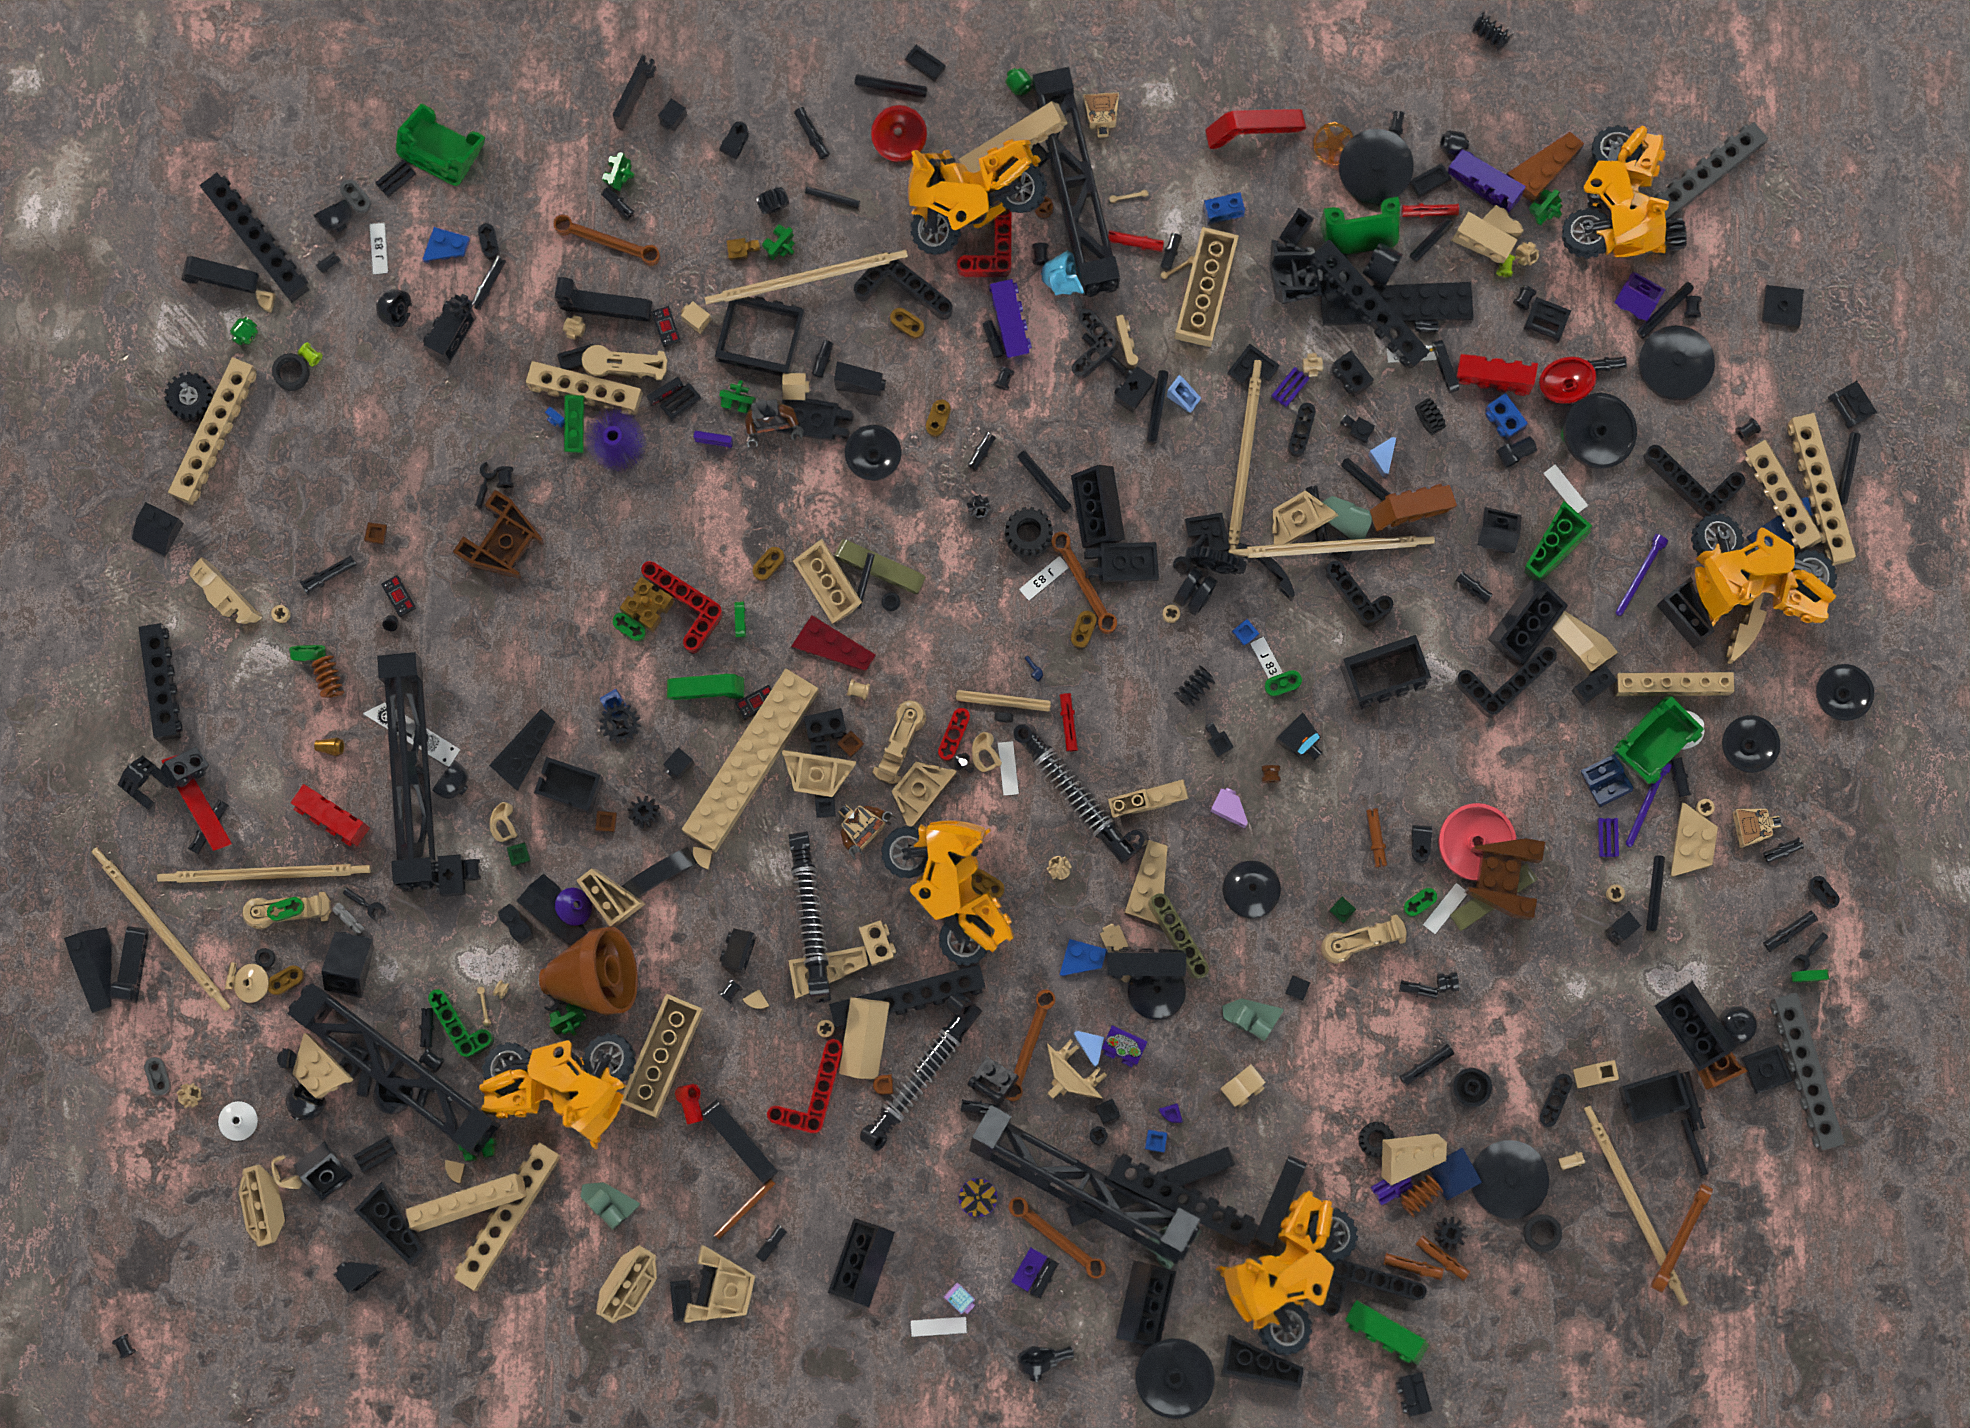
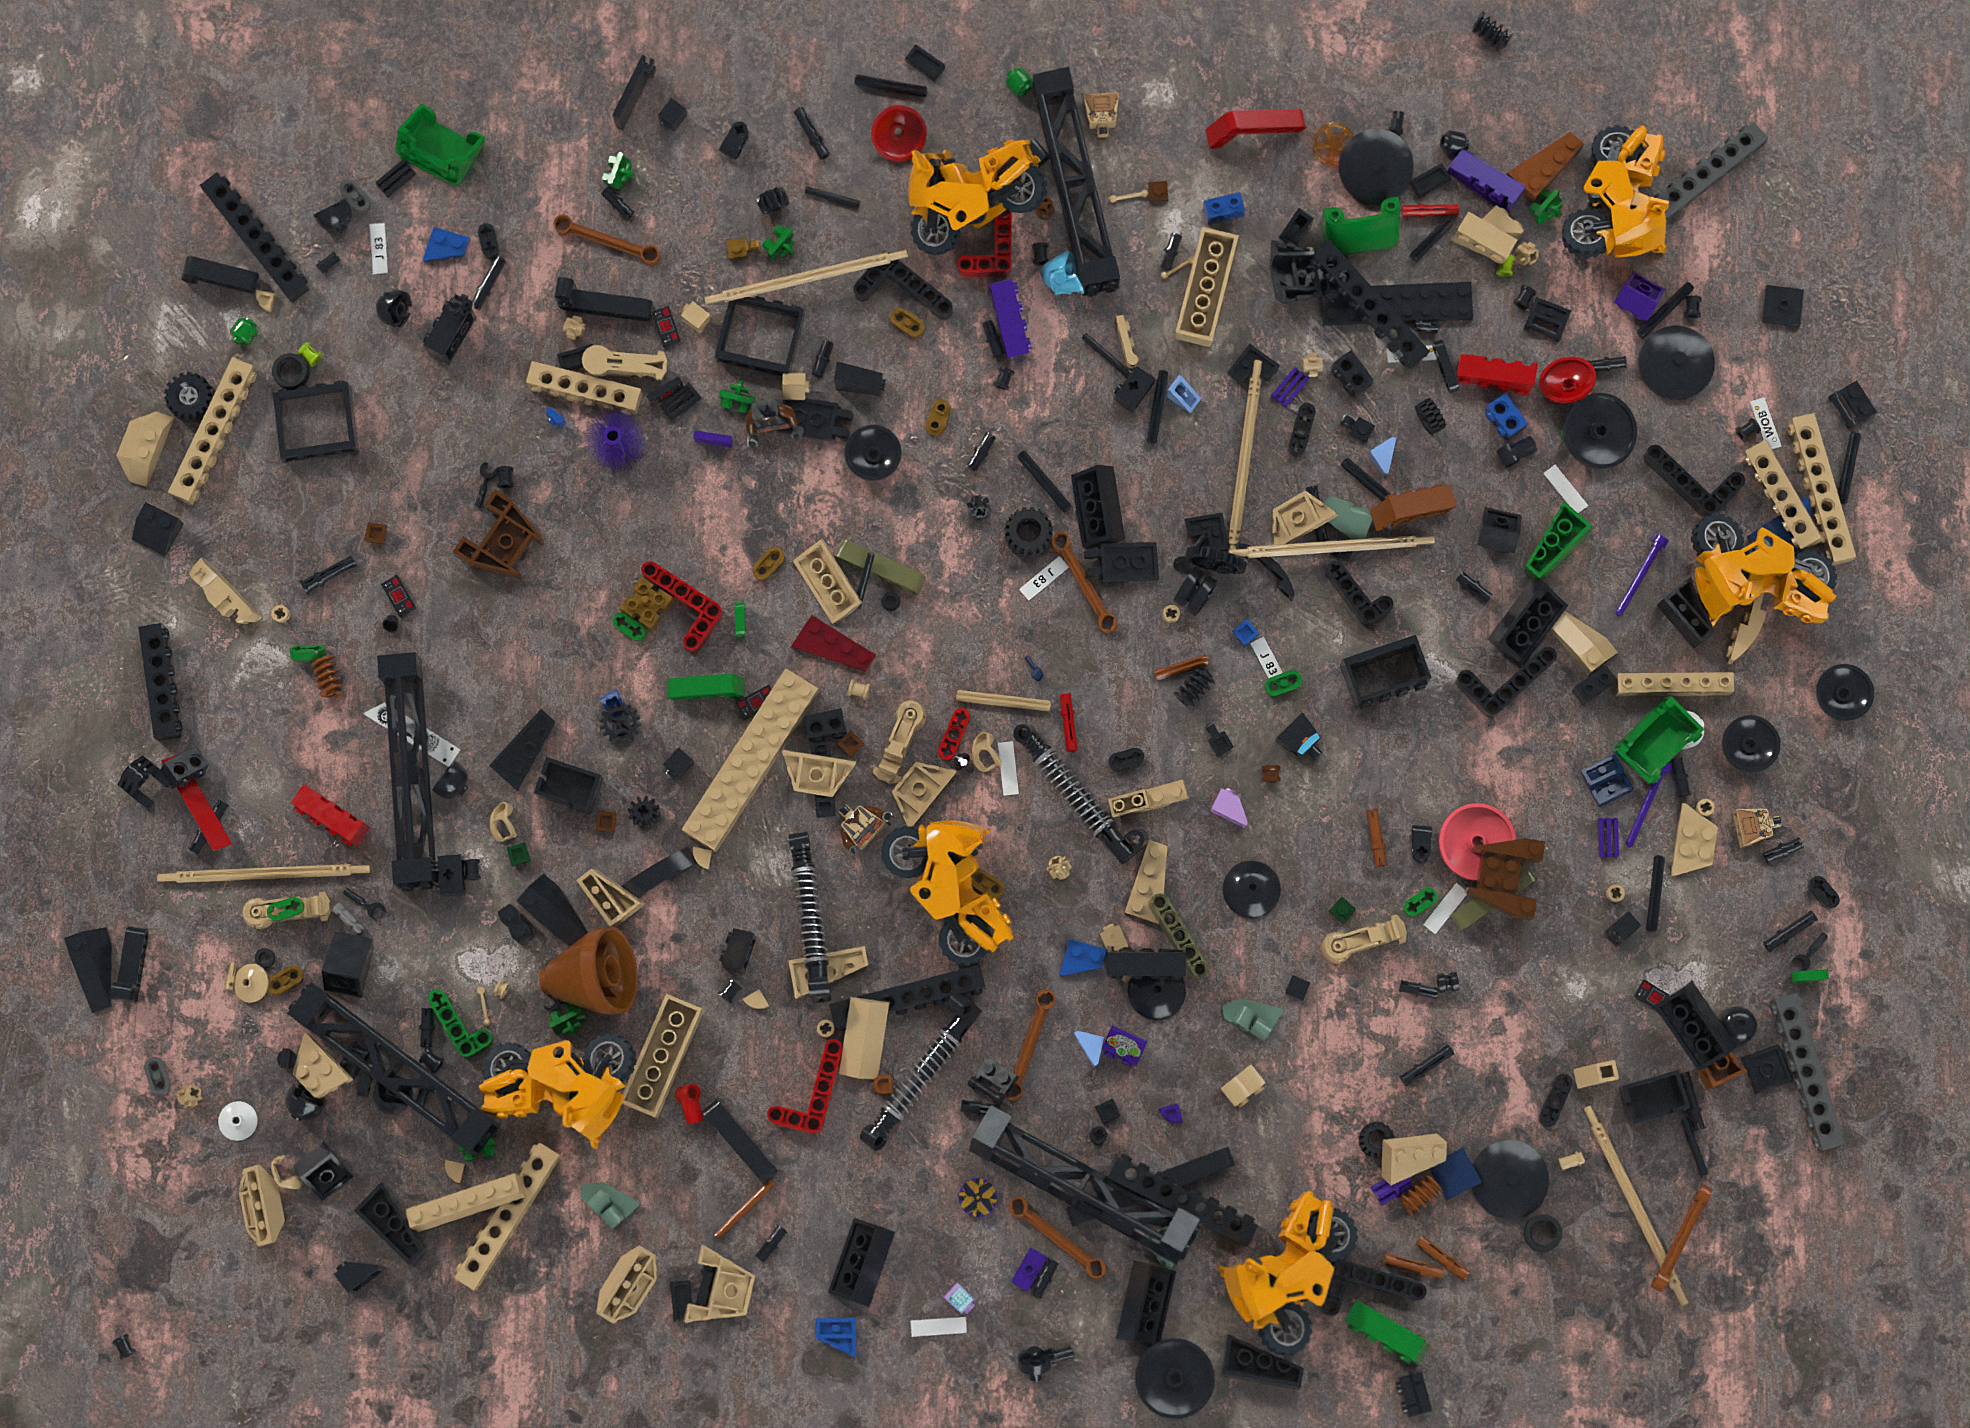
tan axle [92,847,231,1011] -> none
pearl gold cone [314,737,345,756] -> none
black tile [353,1136,398,1173] -> none
dark purple dish [555,887,592,926] -> none
green tile [564,395,584,452] -> none
tan brick [859,920,896,967] -> none
tan brick [959,101,1068,173] -> none
black piece [994,712,1014,723] -> none
tan connector [1047,1039,1107,1100] -> none
pearl gold plate [1071,611,1096,648] -> none
black beam [1072,309,1119,379] -> none
red pin [1108,230,1165,252] -> none
blue plate [1145,1130,1167,1153] -> none
black beam [1252,1155,1307,1252] -> none
black brick [1362,243,1403,287] -> none
black gear [1433,1217,1468,1251] -> none
black brick [1450,1067,1492,1108] -> none
black gear [1665,218,1687,250] -> none
none -> tan wedge [116,412,175,487]
none -> black window [273,380,359,463]
none -> blue wing [816,1318,856,1357]
none -> black beam [1108,748,1144,771]
none -> reddish brown plate [1148,181,1168,202]
none -> dark orange axle [1153,655,1209,680]
none -> tile [1633,979,1670,1010]
none -> white sticker [1750,397,1781,449]

